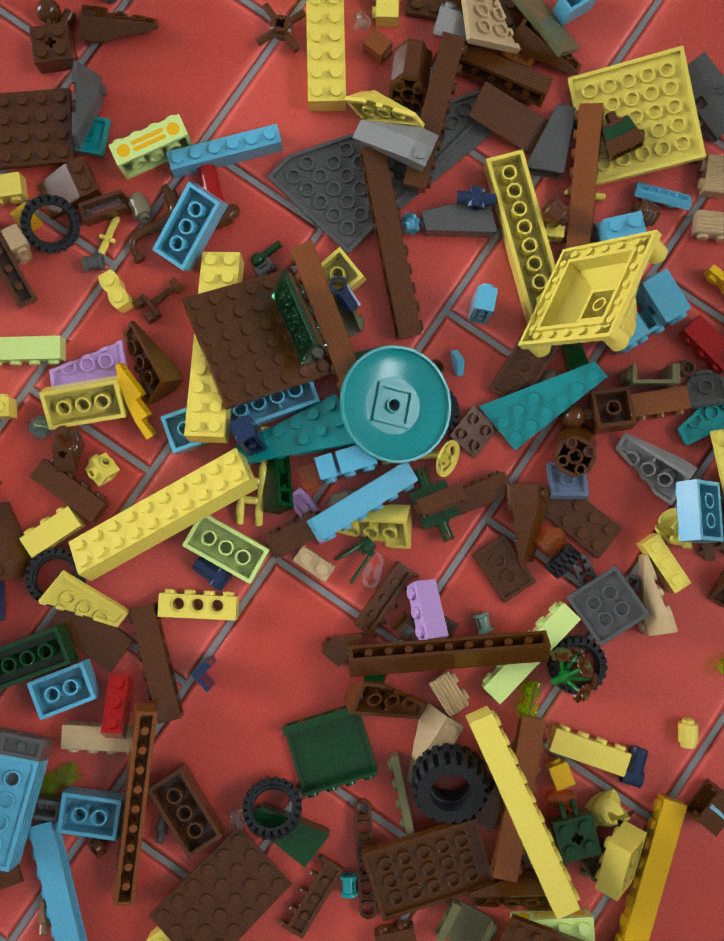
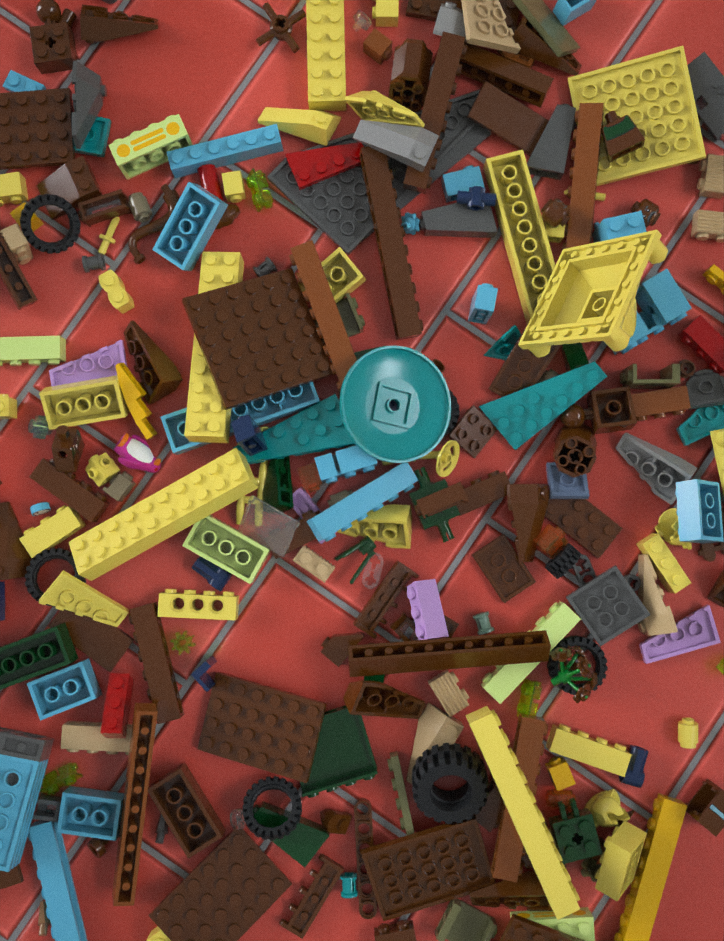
reddish brown bar [133,277,184,324] -> none
dark green bar [251,240,283,267] -> none
clear green slope [272,270,328,365] -> none
dark blue piece [330,275,361,314] -> none
medium azure tile [451,349,465,377] -> none
medium azure plate [634,182,692,210] -> none
none -> medium azure plate [3,70,46,92]
none -> medium azure tile [30,502,51,516]
none -> dark tan brick [102,471,136,502]
none -> animal [113,433,161,473]
none -> clear neon green gear [170,630,196,655]
none -> reddish brown plate [197,672,327,783]
none -> light yellow brick [221,170,246,203]
none -> clear piece [238,495,300,557]
none -> clear neon green hinge [247,168,273,212]
none -> light yellow wedge [258,107,341,146]
none -> red wing [285,142,364,190]
none -> reddish brown plate [320,809,352,835]
none -> medium azure brick [441,165,485,203]
none -> teal slope [483,325,521,360]
none -> lavender wing [639,605,721,664]

